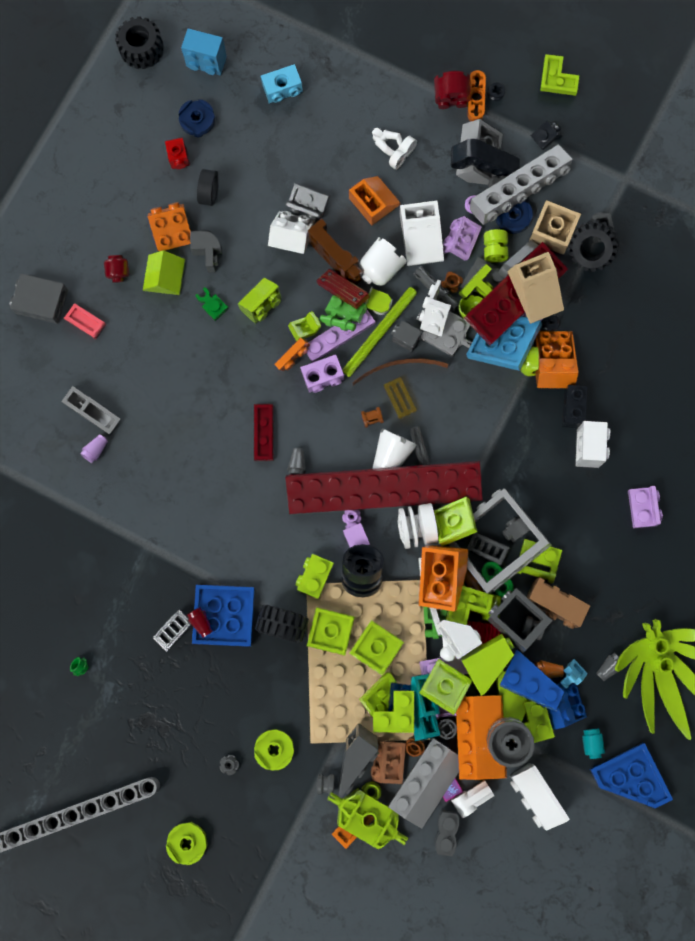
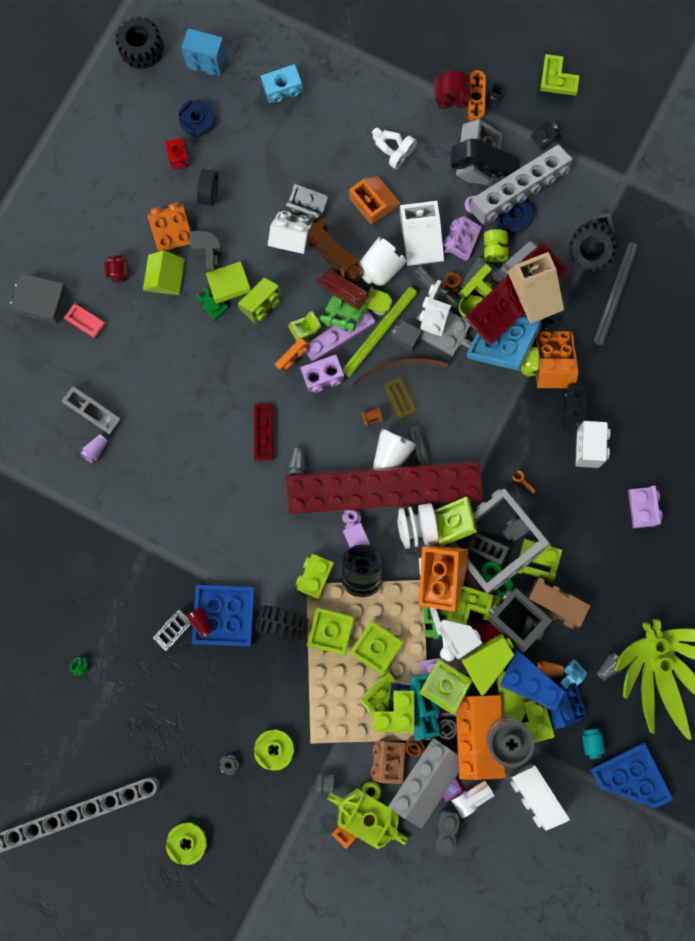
dark grey slope [339,723,379,798] -> none
tan brick [529,200,581,255] -> none
none -> lime tile [206,261,251,304]
none -> orange hand [512,471,536,494]
none -> dark grey axle [594,242,638,345]

